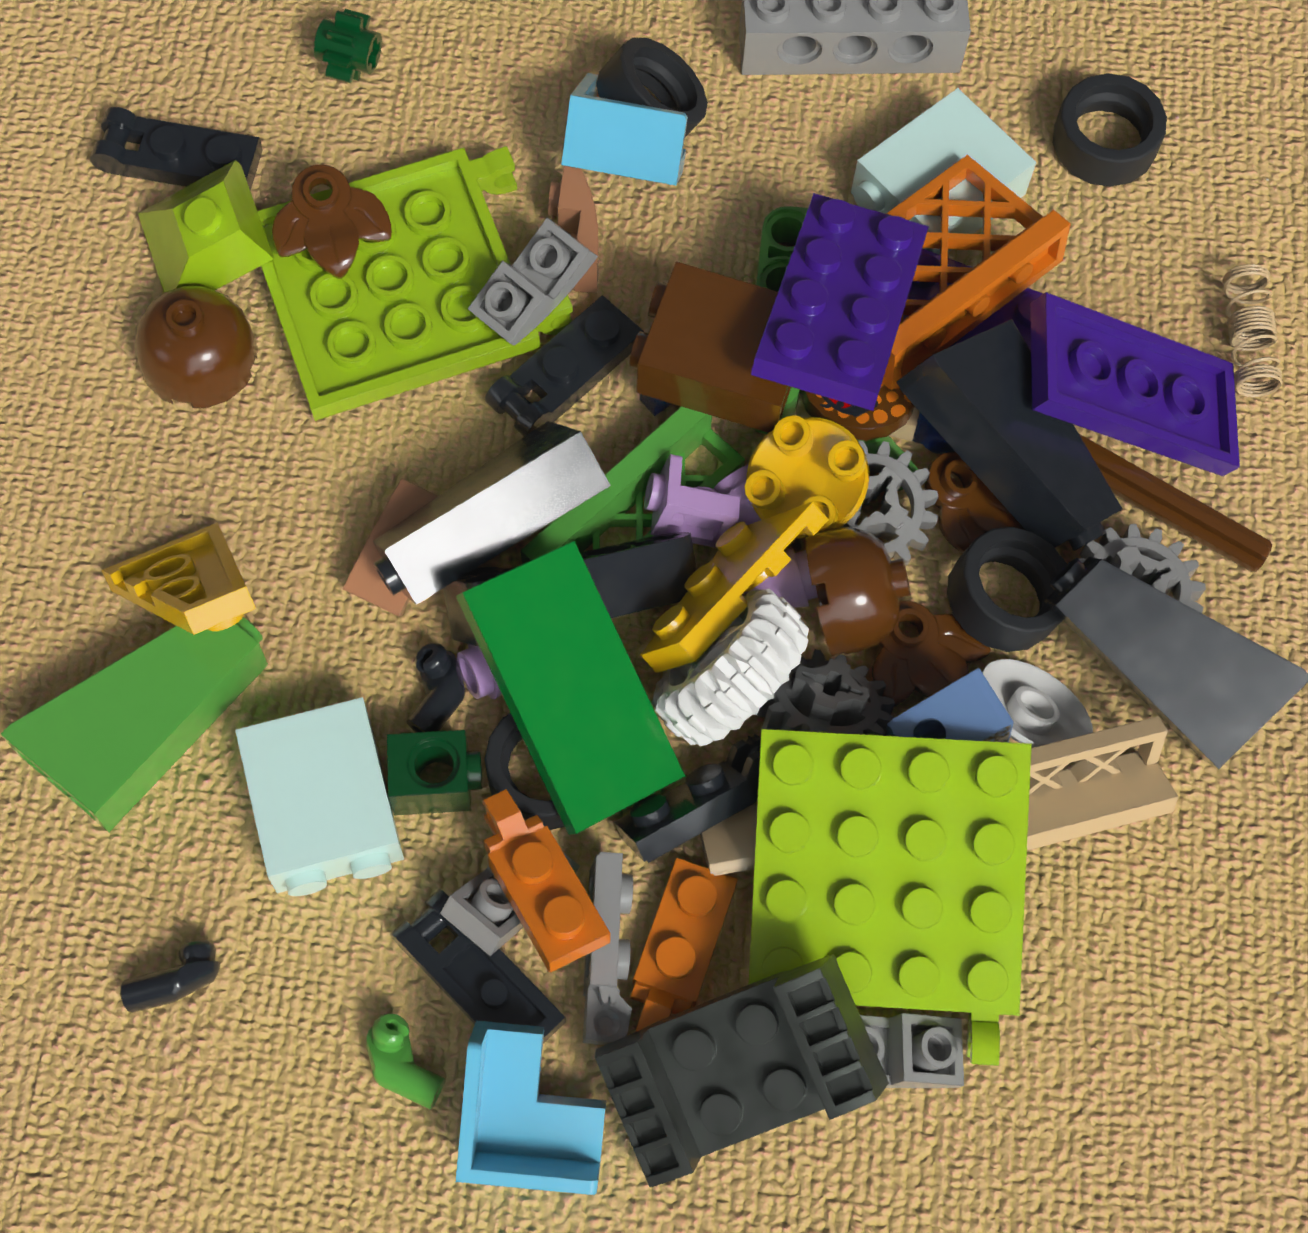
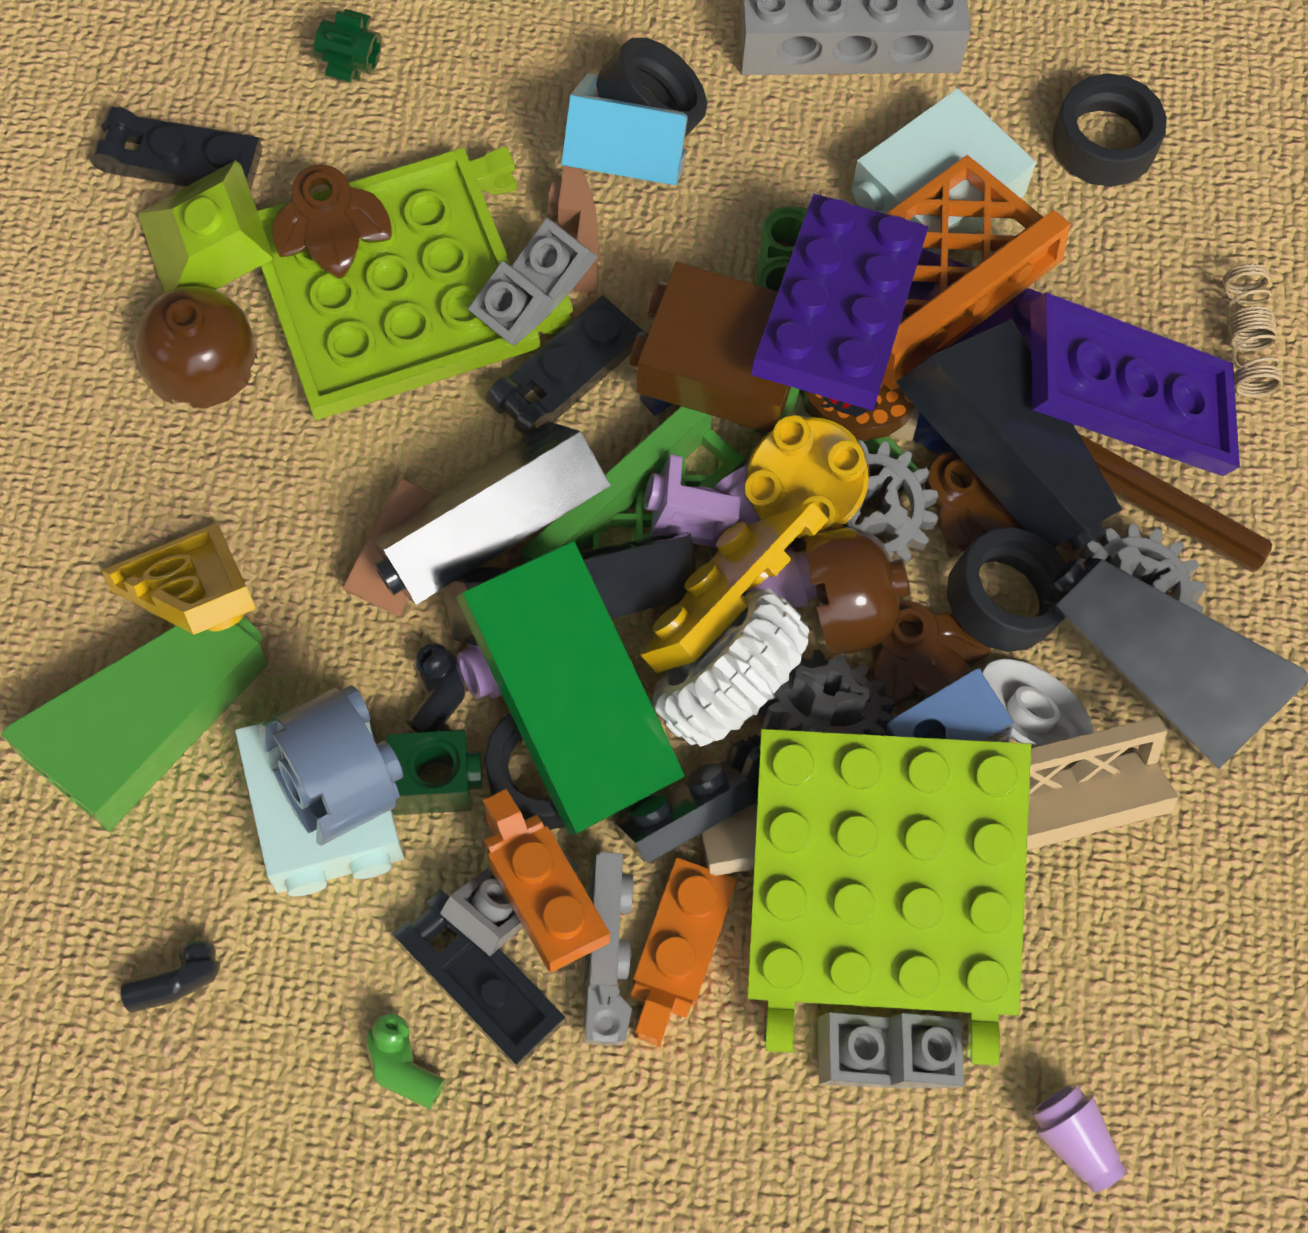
medium azure panel [456,1021,606,1195] -> none
pearl dark grey plate [595,954,889,1188] -> none
none -> sand blue brick [259,685,403,846]
none -> lavender cone [1032,1084,1127,1193]

